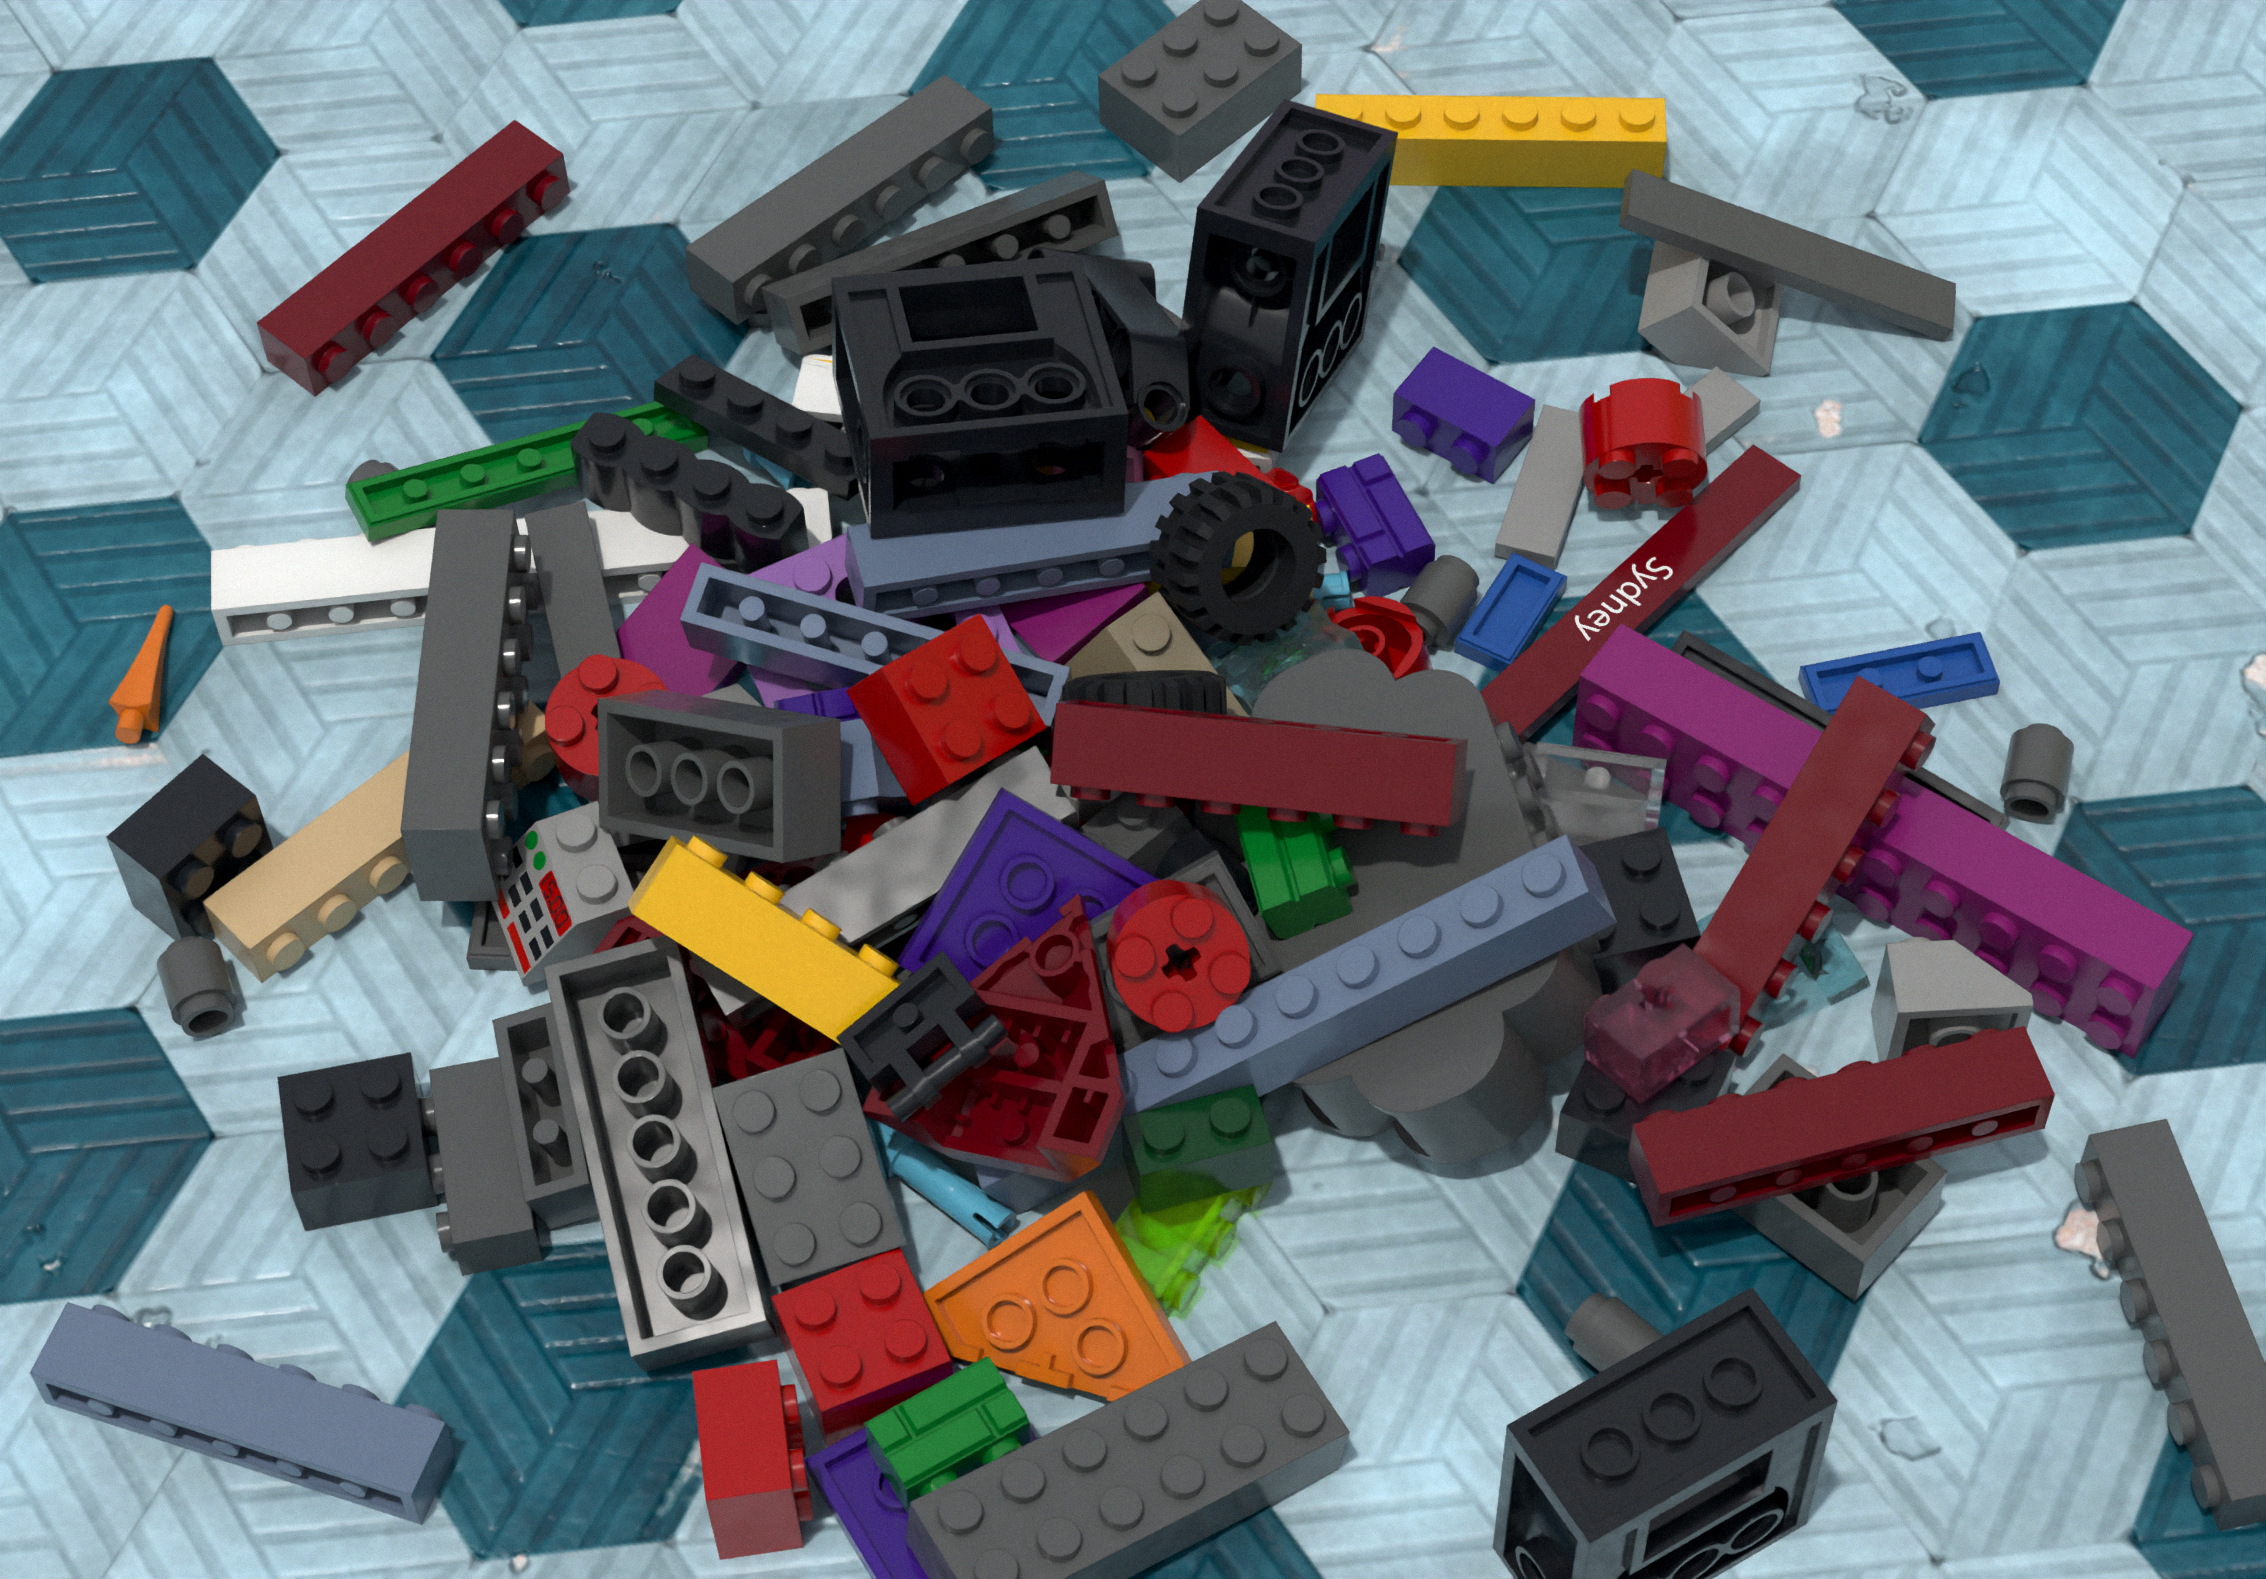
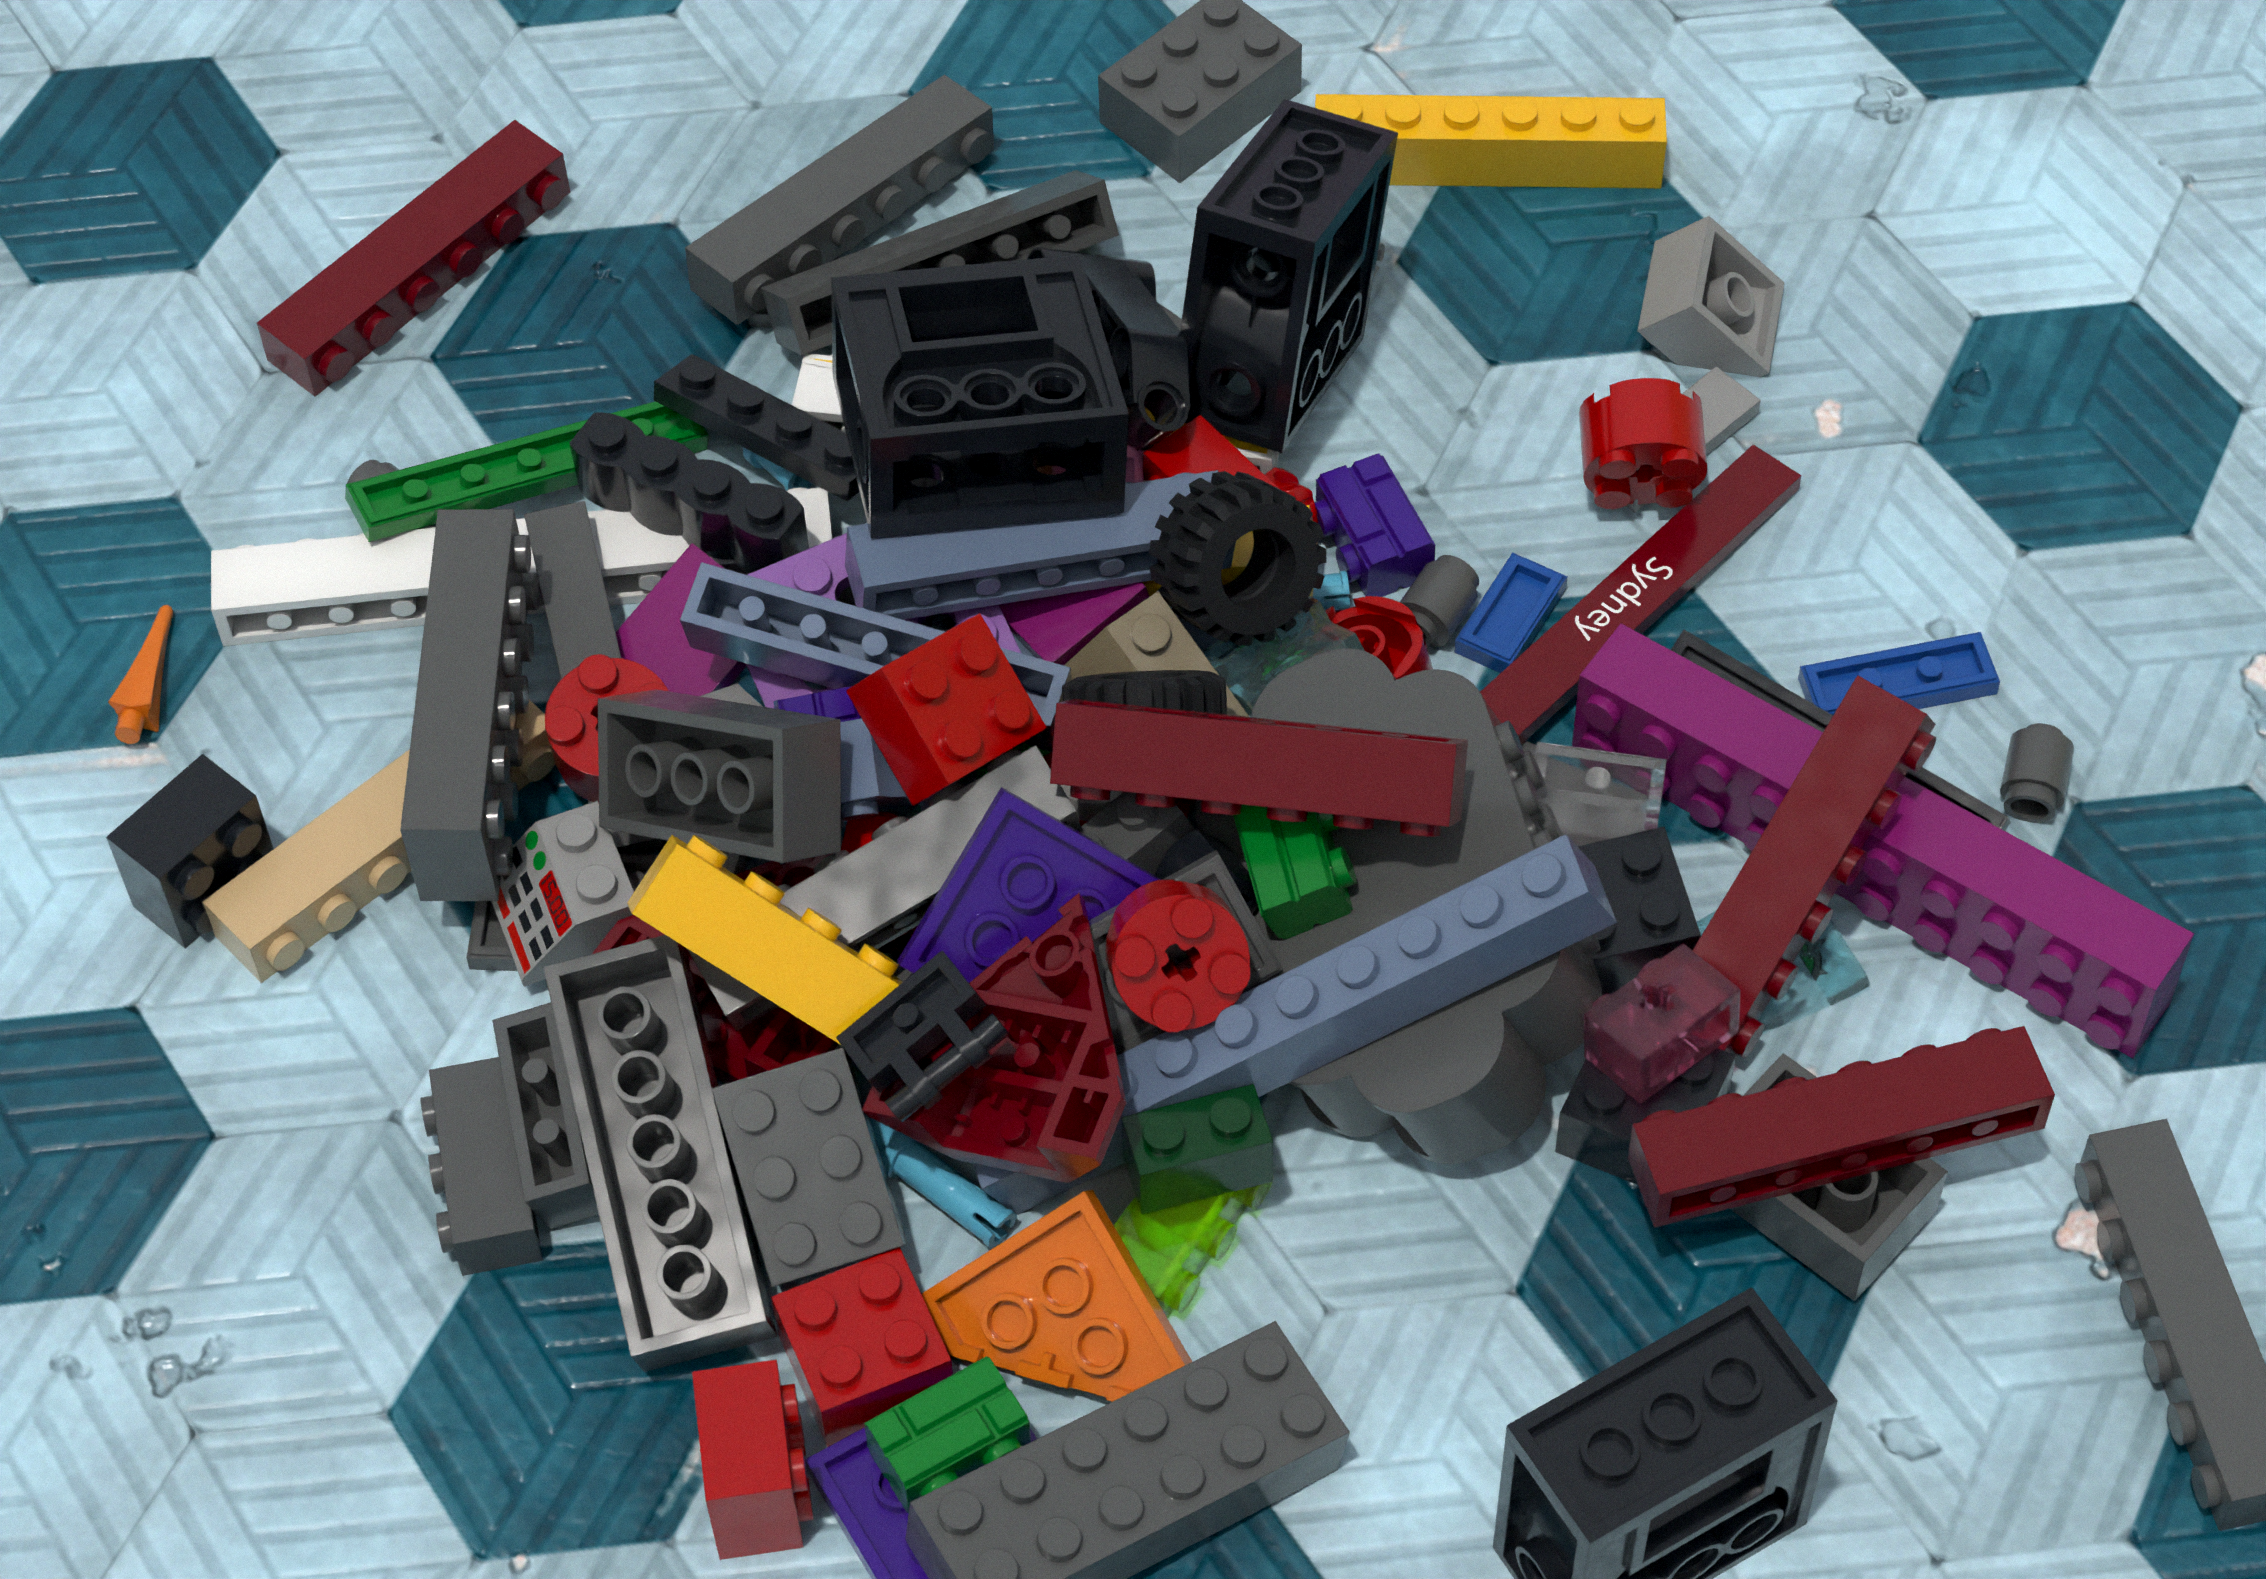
sand blue brick [30,1302,456,1525] -> none
dark grey brick [157,936,237,1037] -> none
black brick [277,1052,439,1231] -> none
dark purple brick [1392,346,1535,484] -> none
light grey tile [1494,404,1584,570] -> none
dark grey brick [1565,1292,1665,1372] -> none
dark grey tile [1619,168,1956,341] -> none
light grey slope [1871,937,2034,1062] -> none

